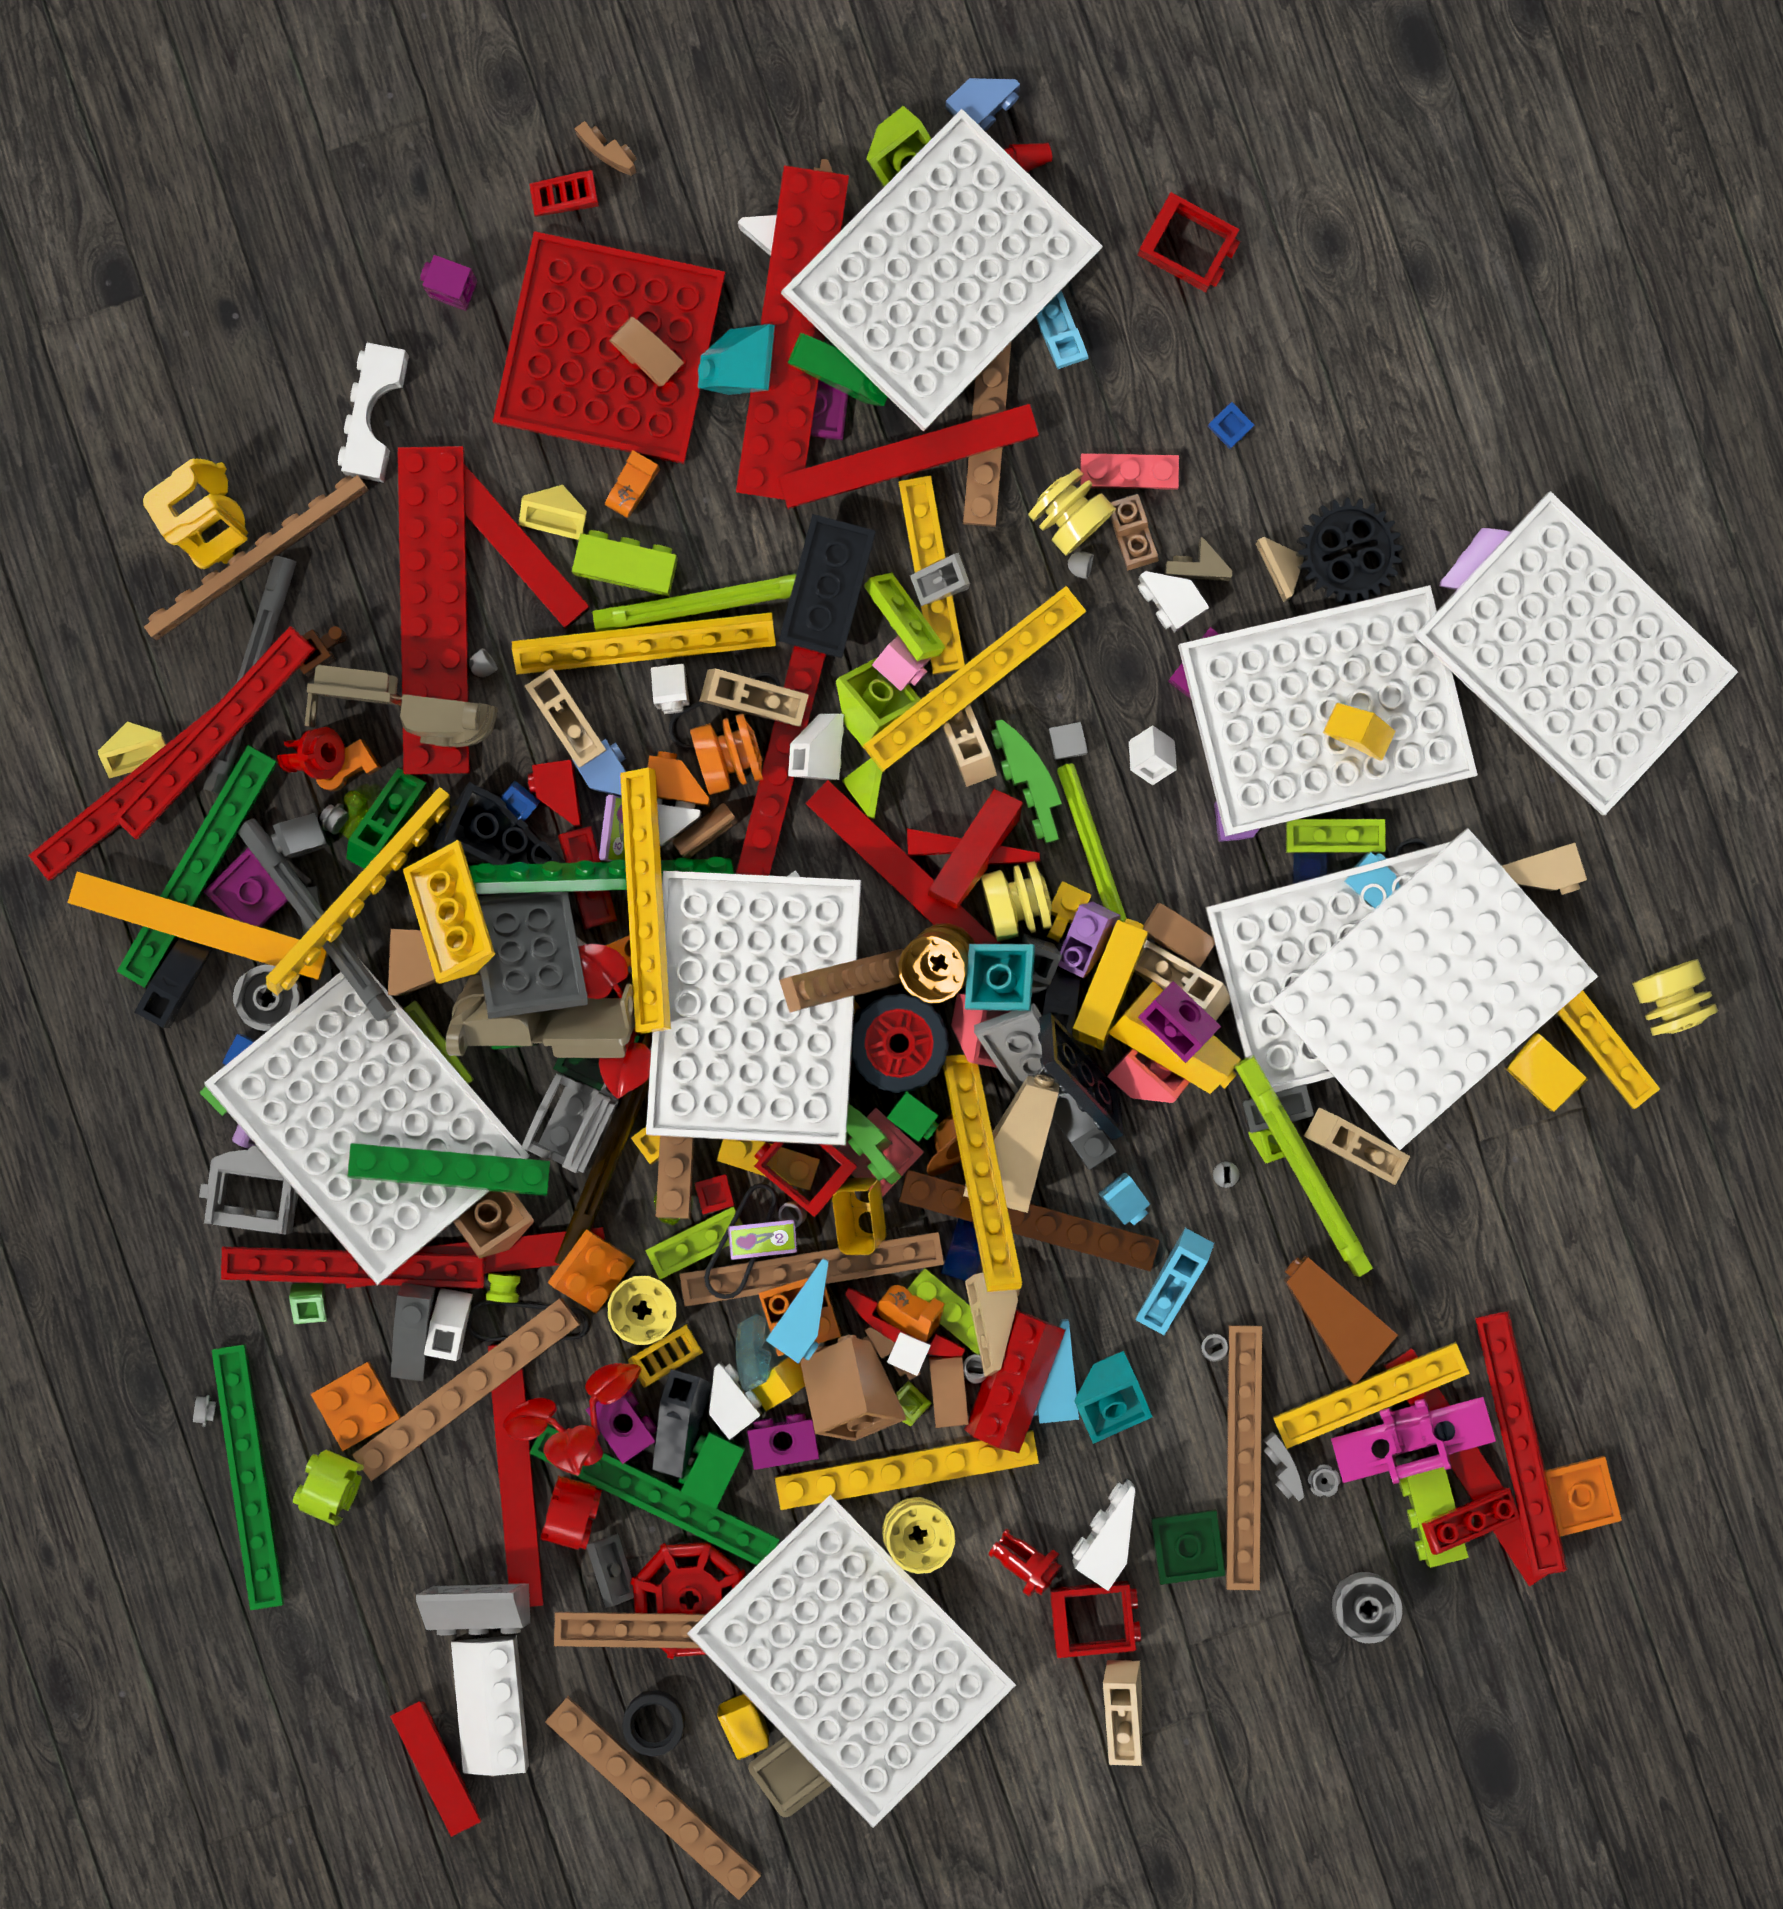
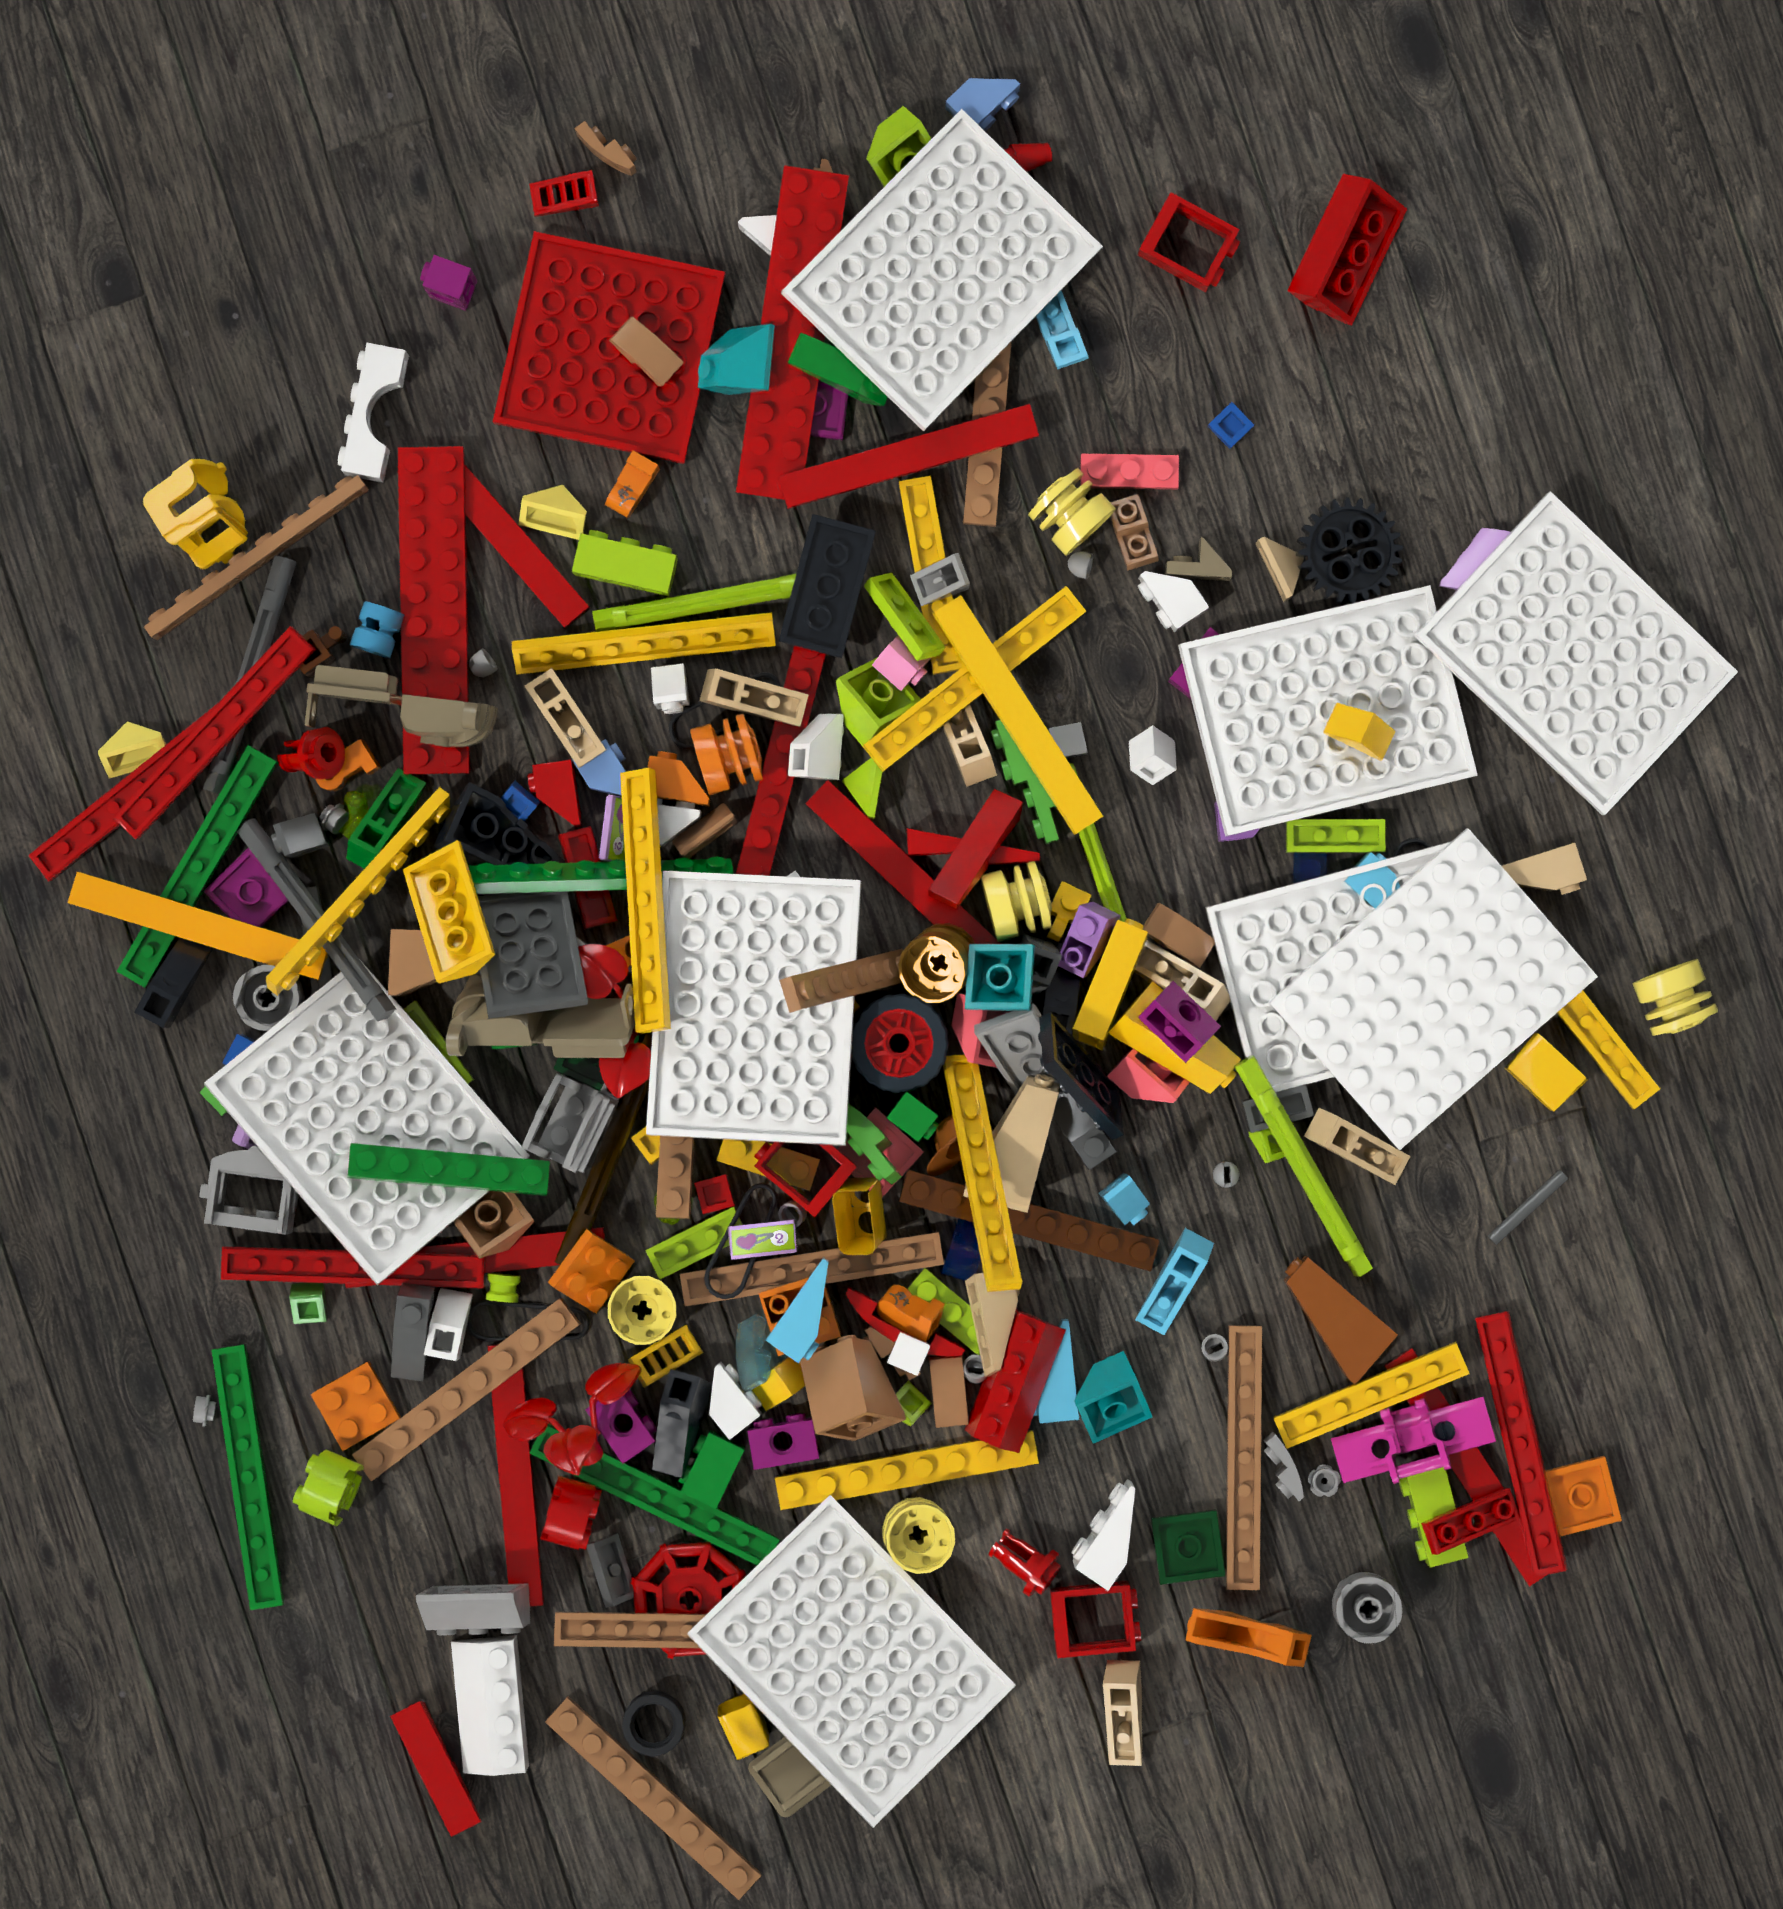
none -> dark azure wheel [350,601,404,658]
none -> yellow tile [933,595,1103,835]
none -> orange arch [1186,1608,1312,1667]
none -> red slope [1287,174,1407,326]
none -> dark grey bar [1487,1170,1568,1245]

